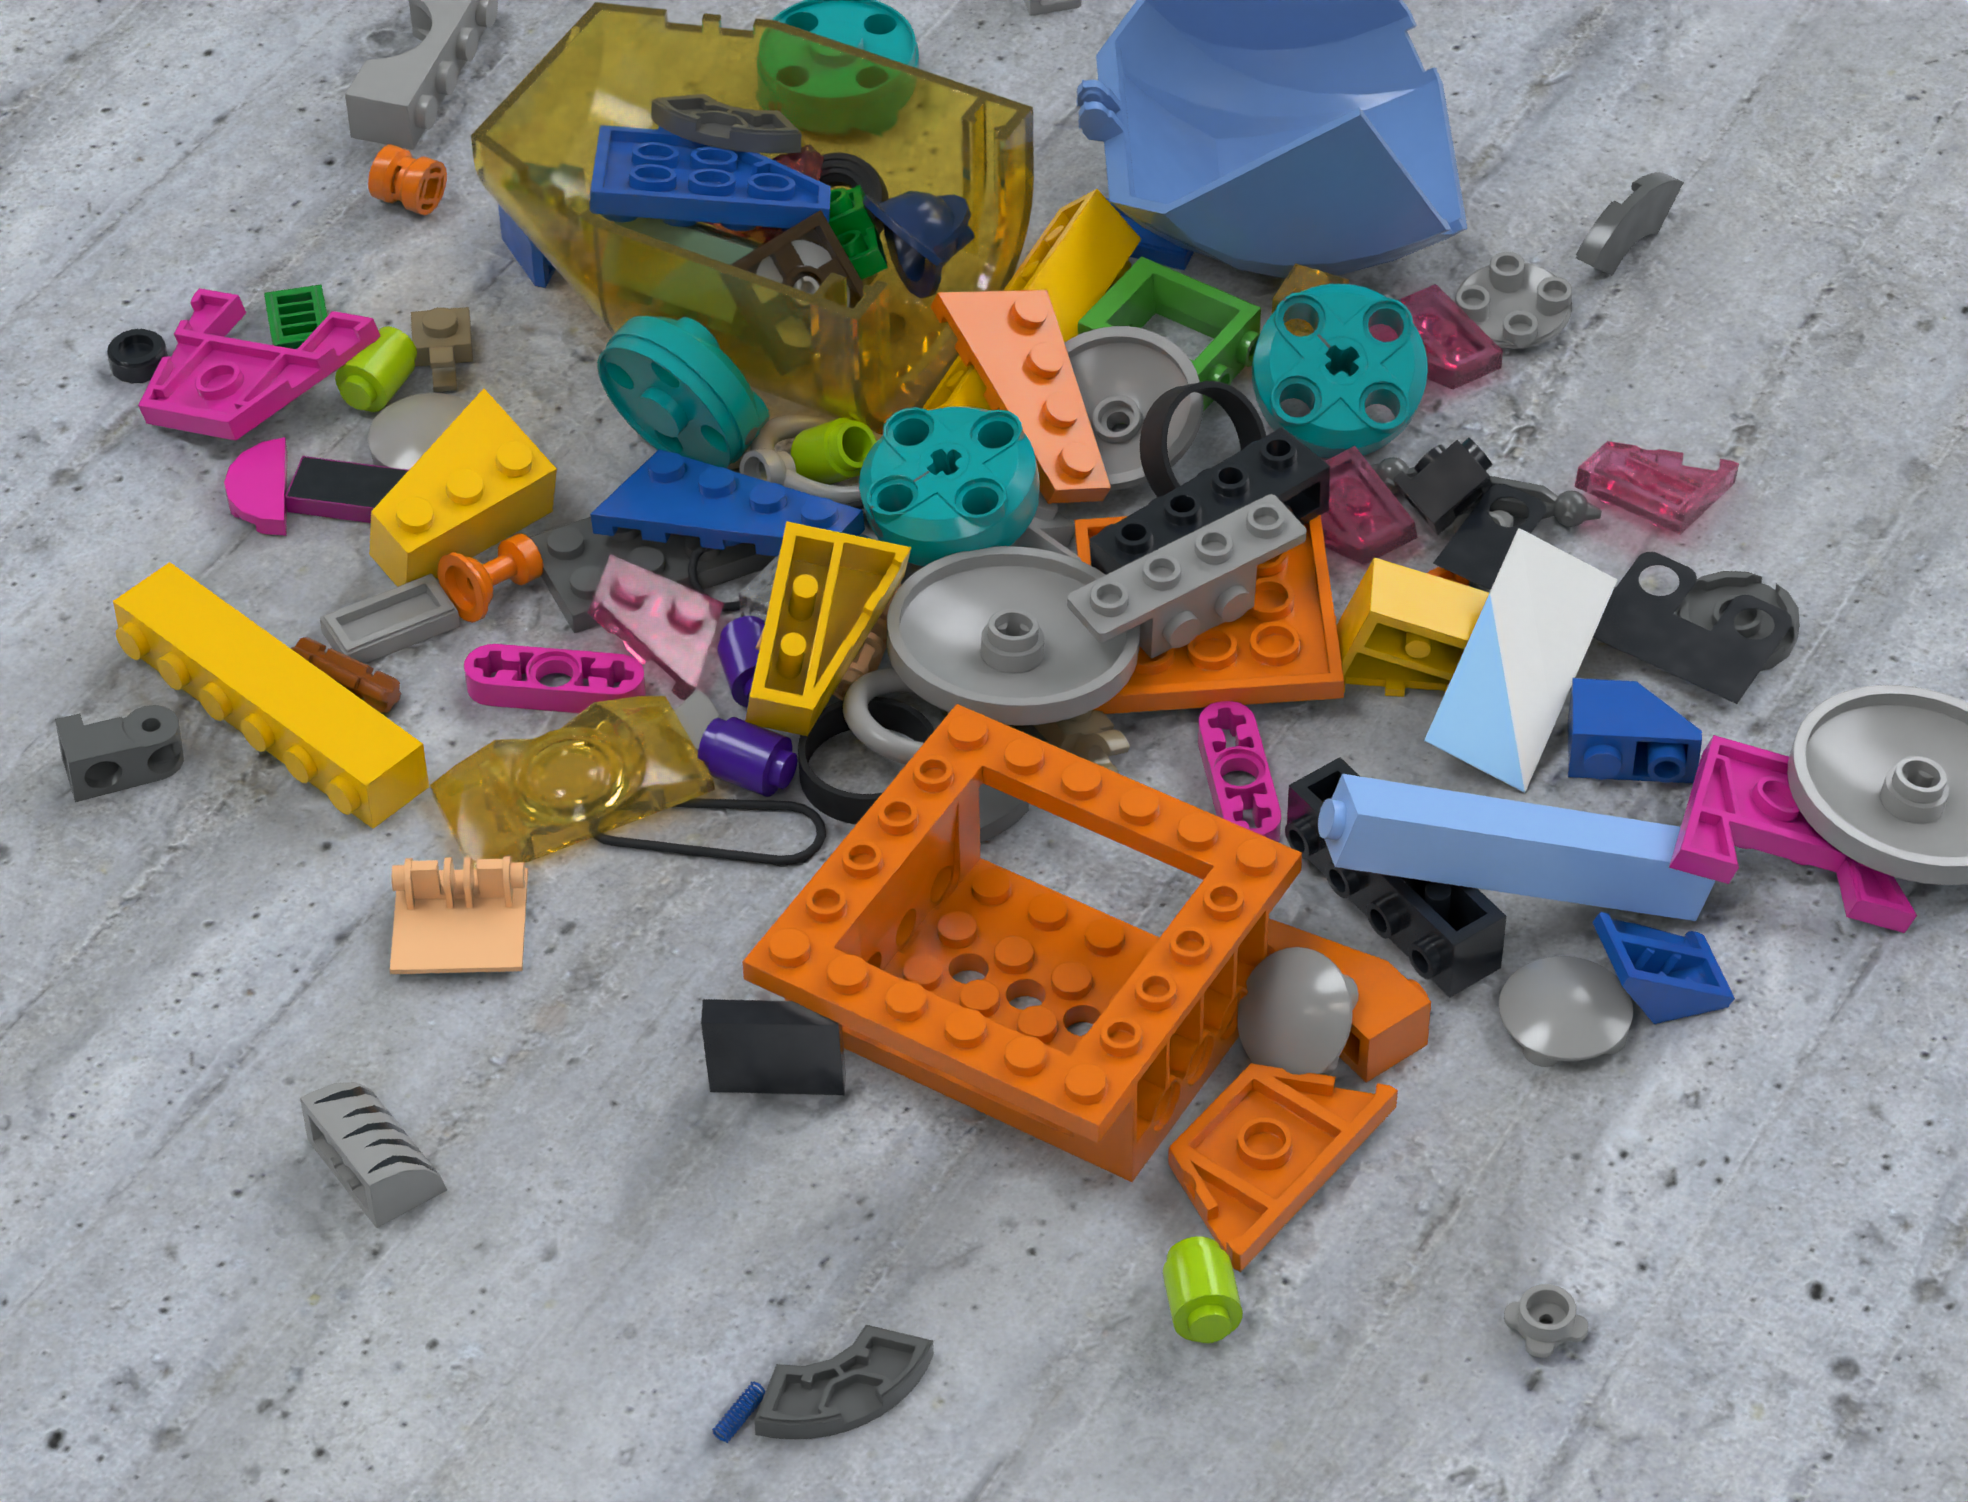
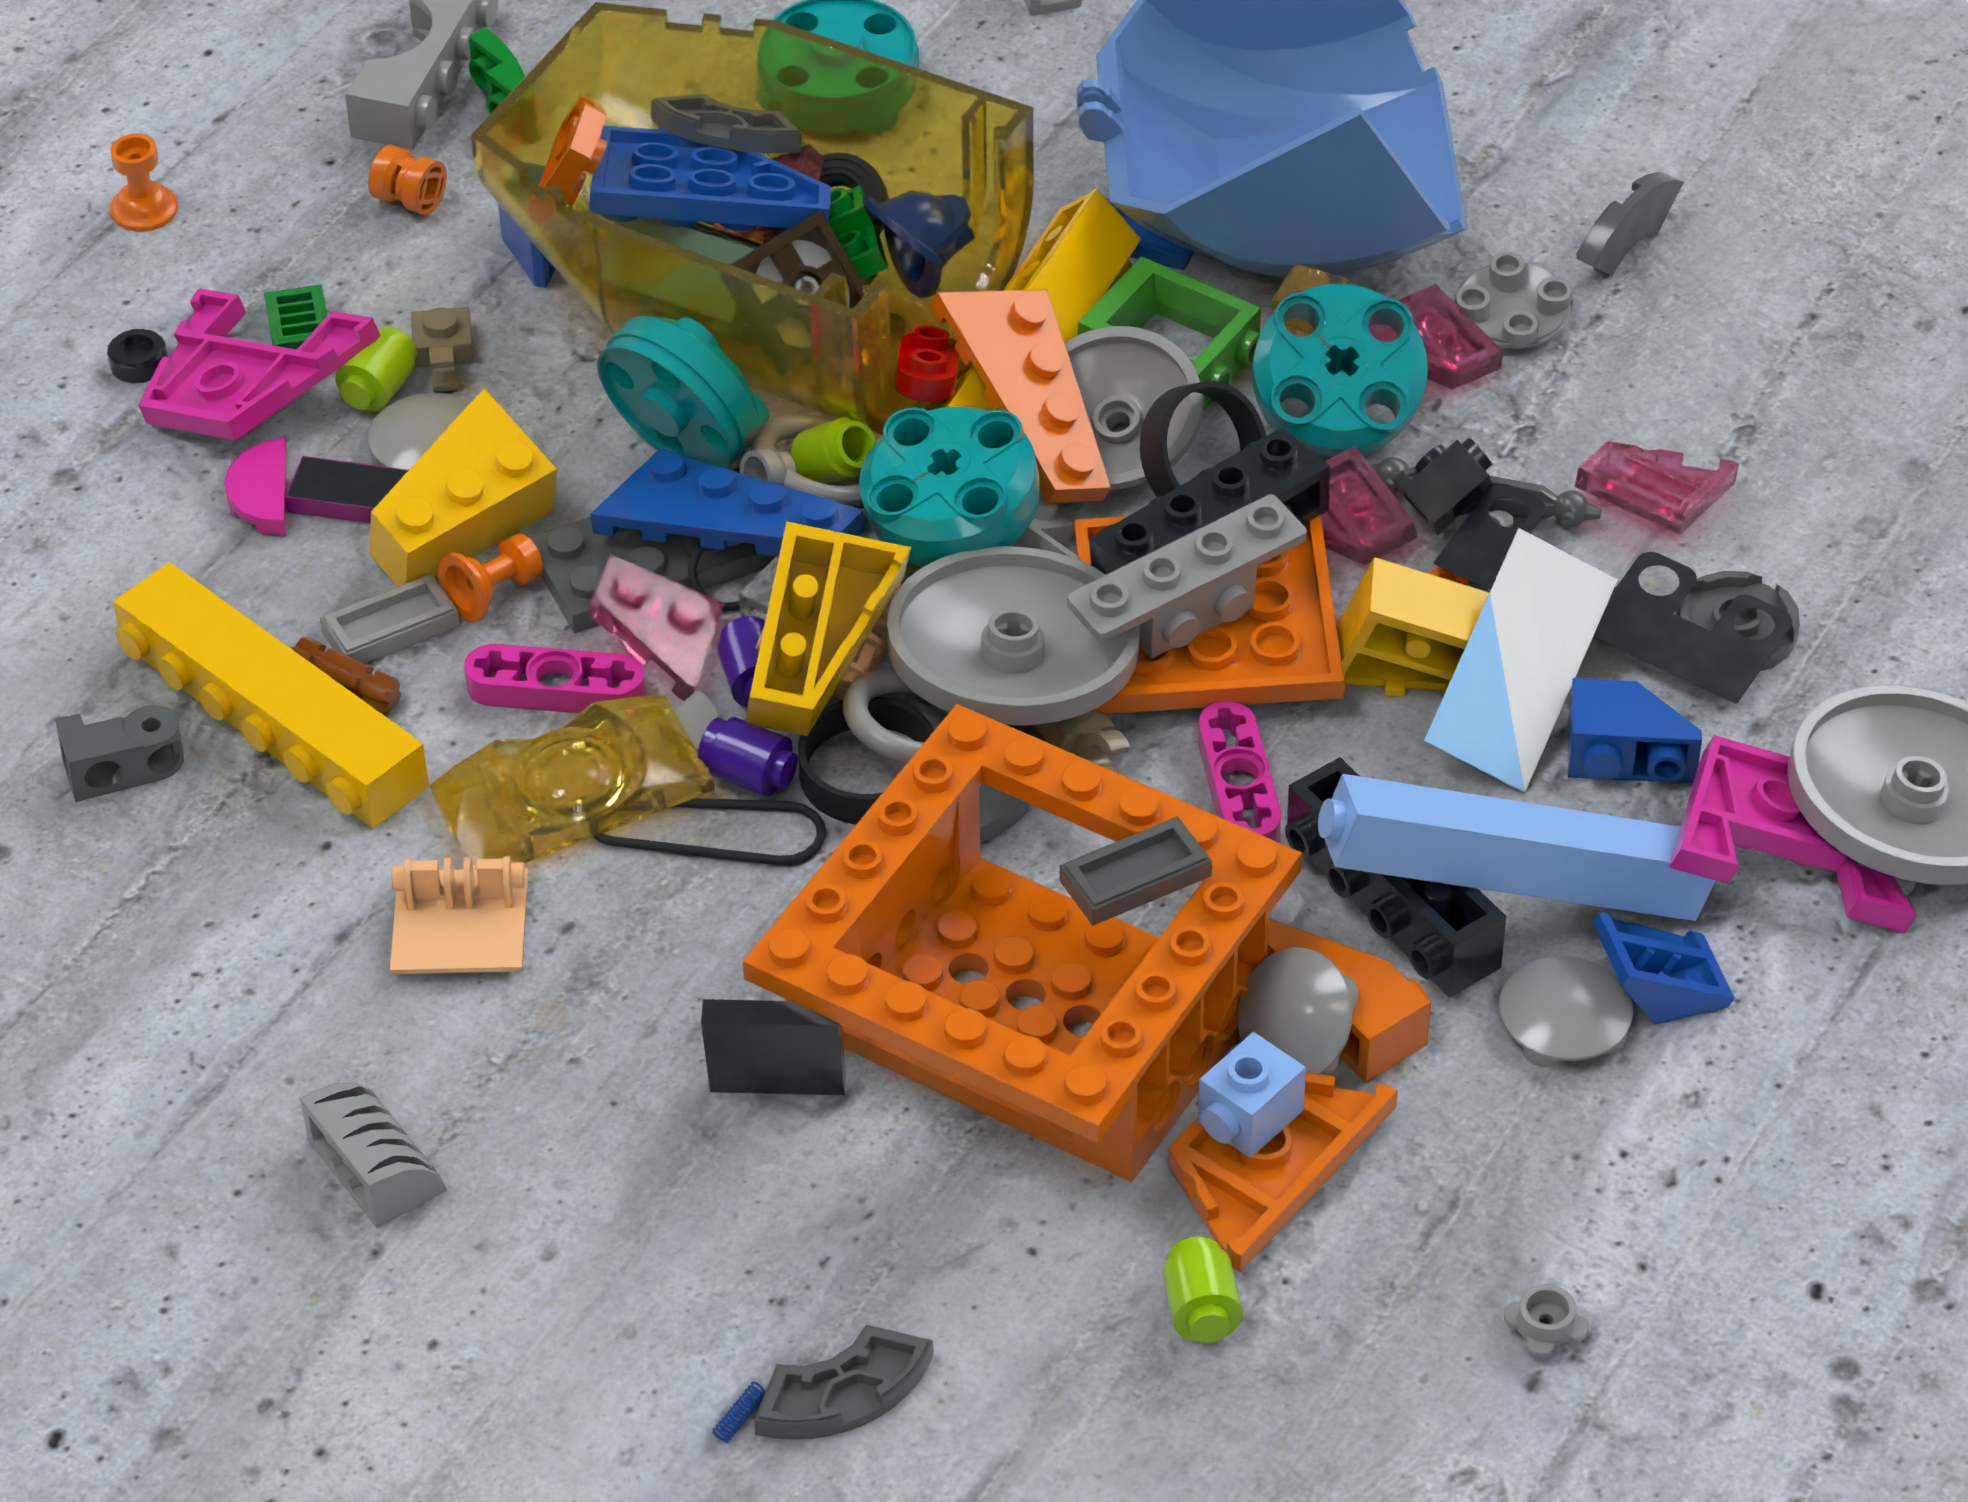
none -> orange piece [110,134,178,232]
none -> green slope [468,27,533,142]
none -> orange plate [529,94,607,222]
none -> red plate [895,326,959,402]
none -> dark grey tile [1059,816,1212,926]
none -> light blue brick [1198,1032,1306,1158]

